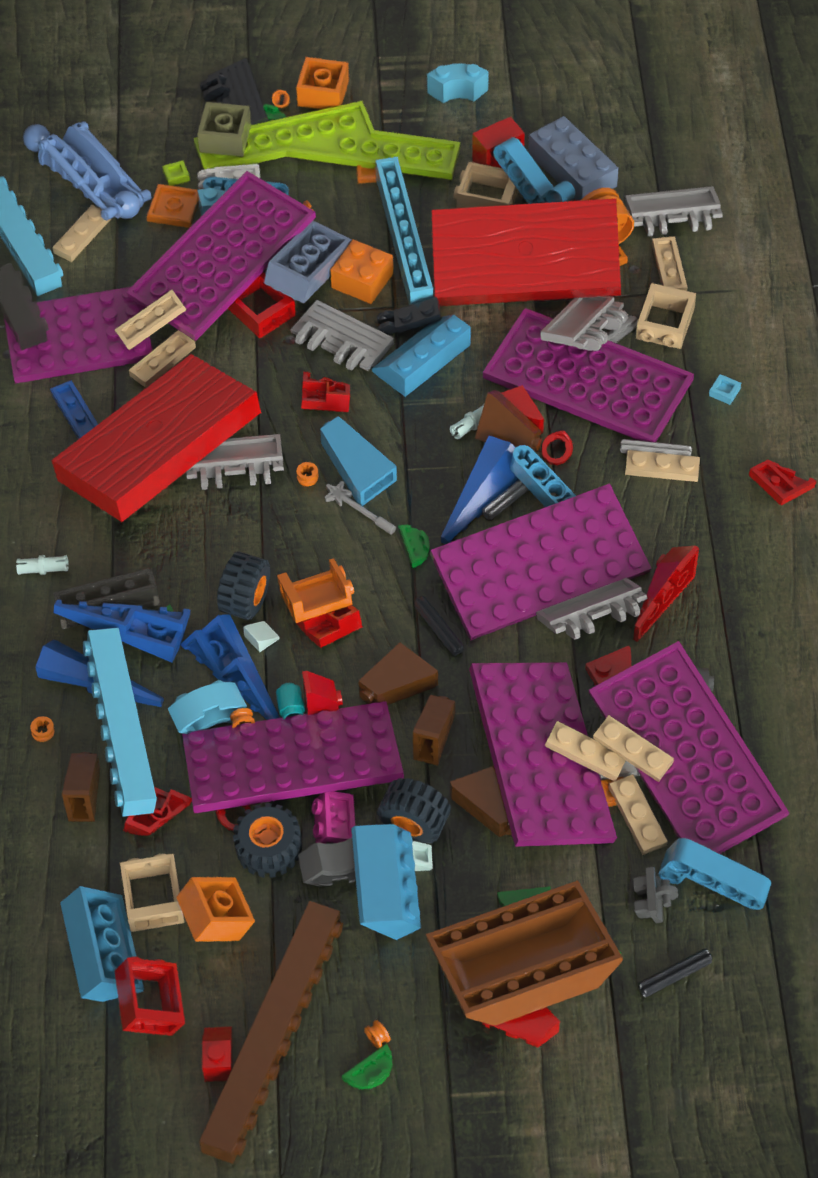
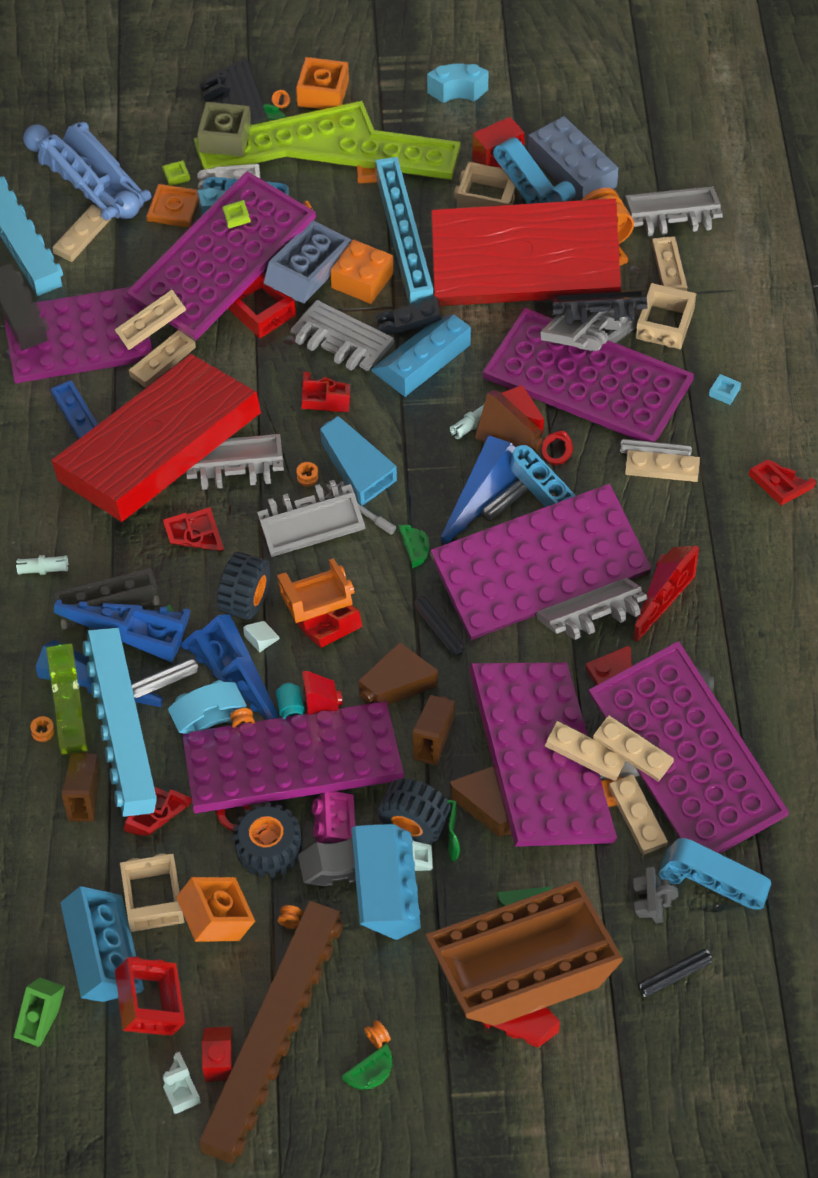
none -> bright green slope [14,977,65,1047]
none -> clear neon green arch [46,644,88,754]
none -> light grey axle [131,659,198,698]
none -> red slope [163,507,224,551]
none -> light aqua slope [163,1052,201,1114]
none -> lime tile [222,200,251,228]
none -> light grey hinge [257,480,365,557]
none -> orange bush [278,905,304,929]
none -> green piece [447,800,460,862]
none -> black hinge [553,290,648,324]

